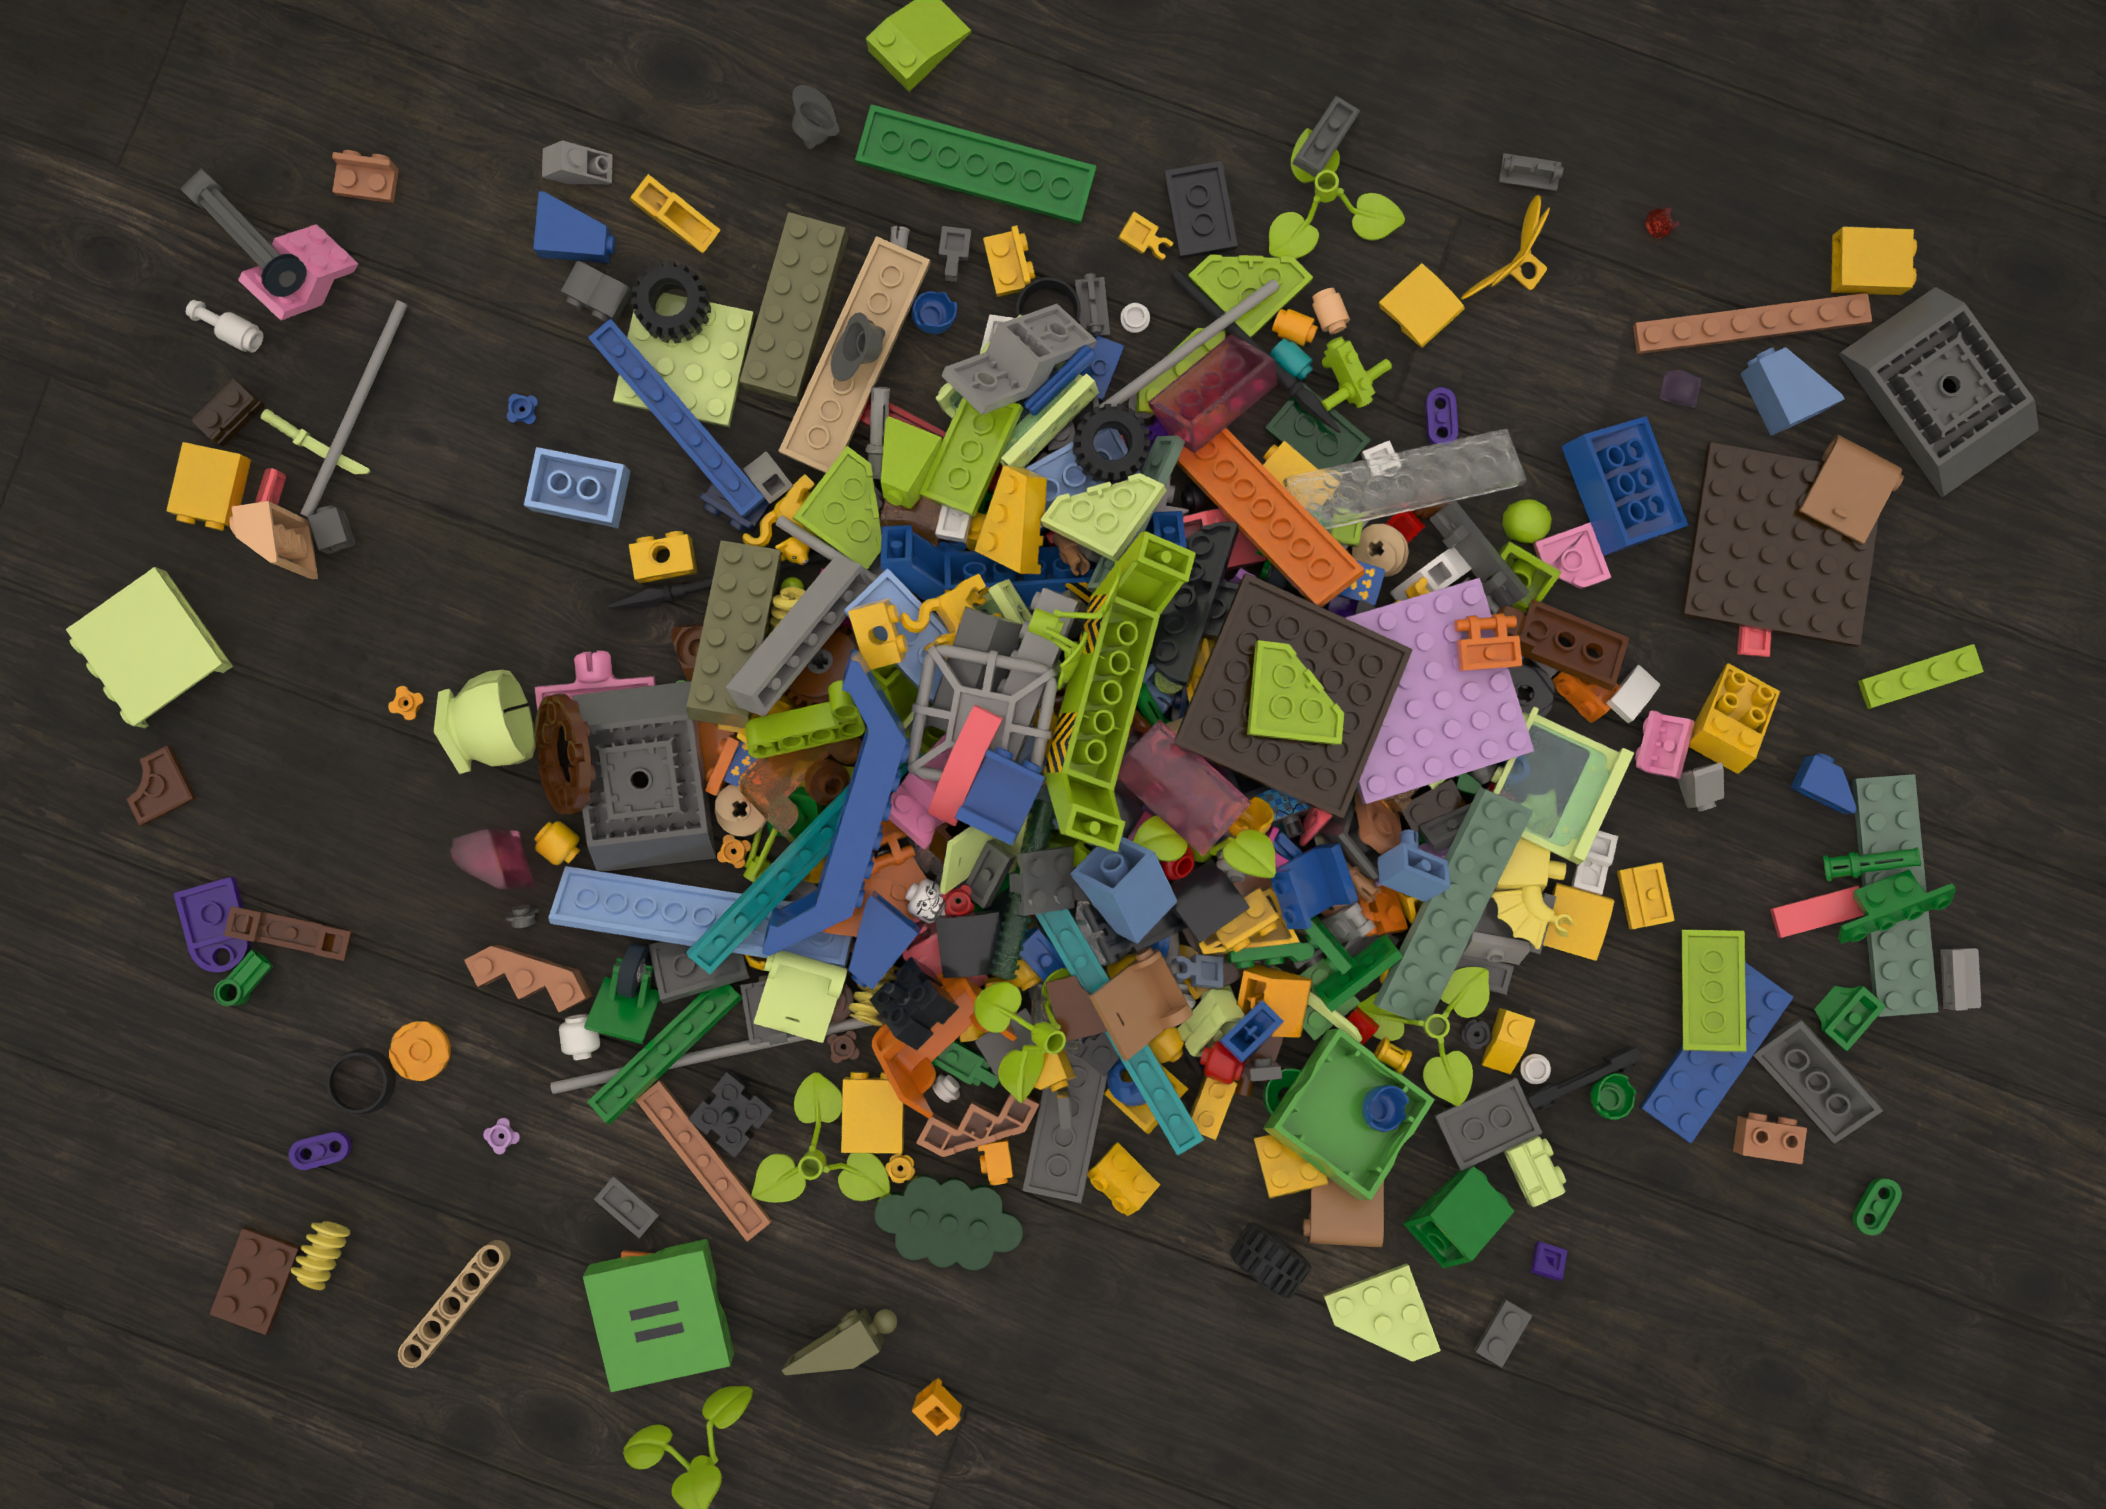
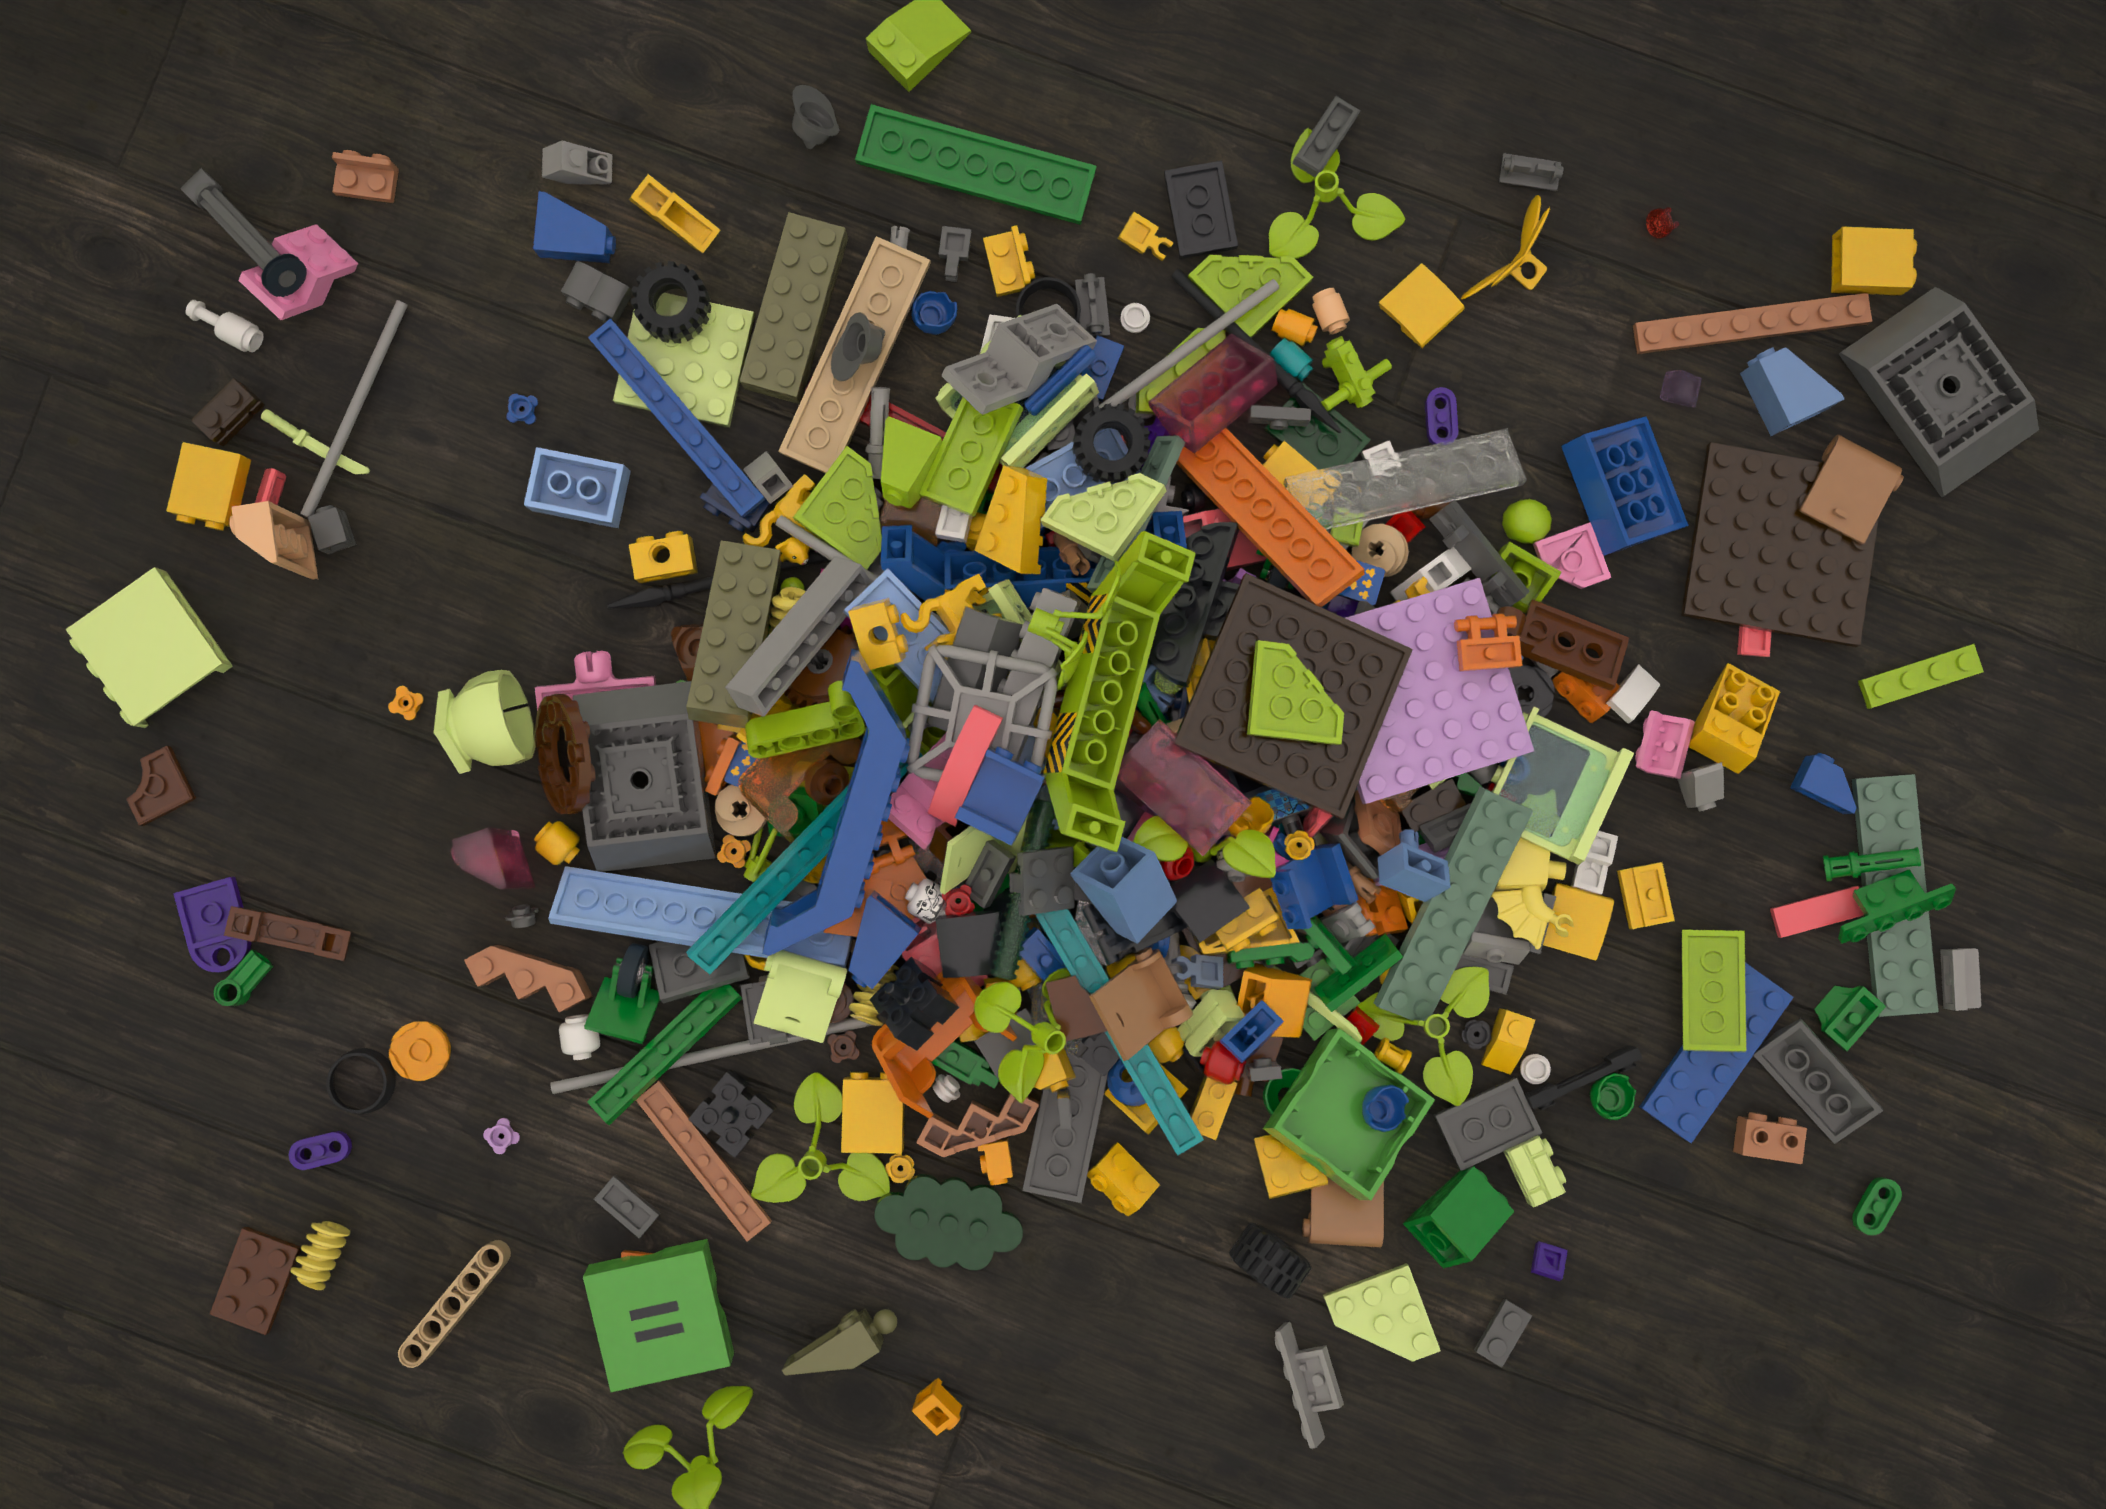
none -> dark grey plate [1248,405,1311,430]
none -> light grey bracket [1275,1322,1344,1449]
none -> yellow plate [1284,830,1315,860]

